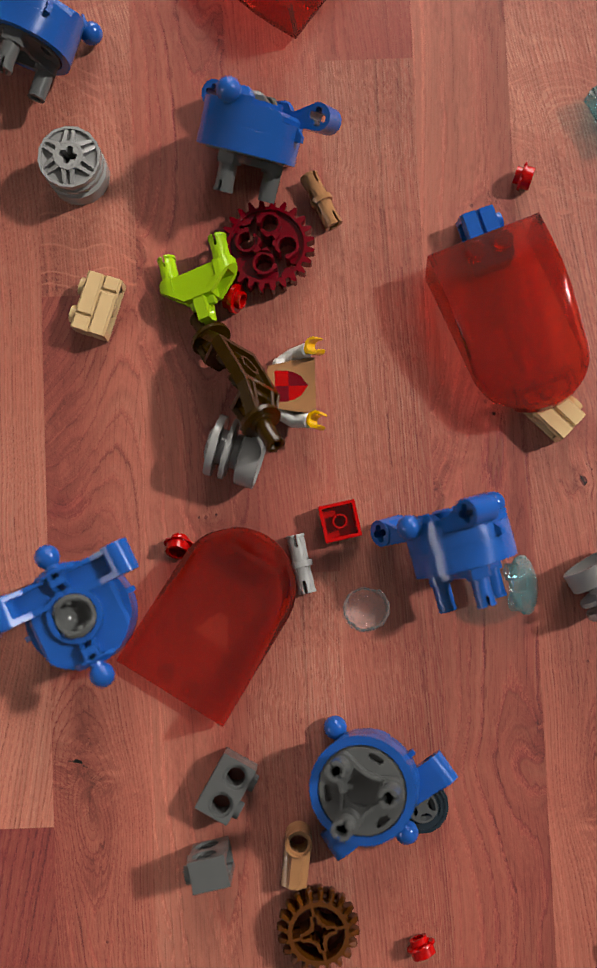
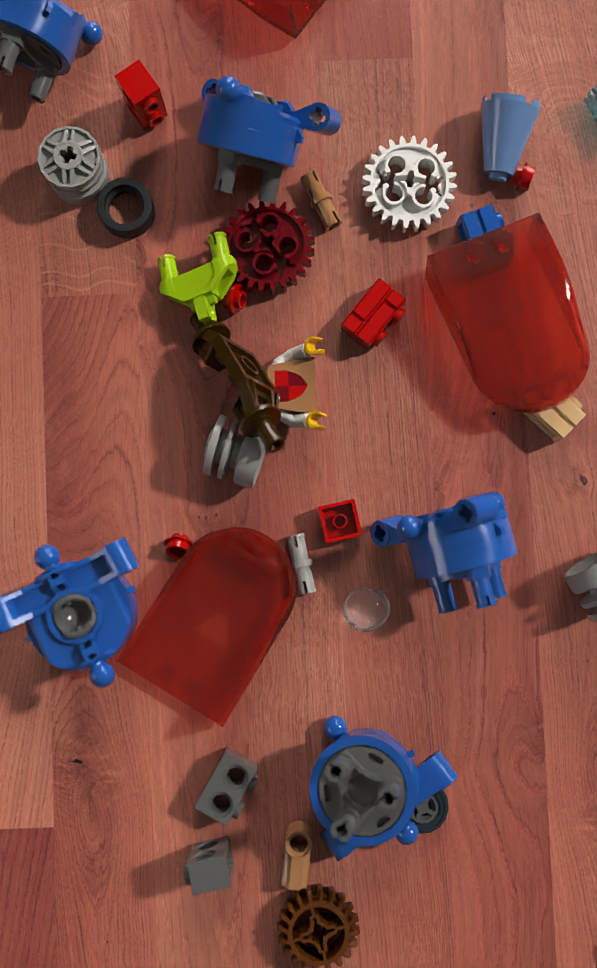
tan brick [68,270,126,342] -> none
red plate [407,933,436,962] -> none
clear light blue dish [503,555,539,615] -> none
none -> black tyre [97,178,155,239]
none -> red brick [114,59,168,131]
none -> red brick [340,278,406,350]
none -> white gear [362,136,457,233]
none -> medium blue cone [481,93,541,182]

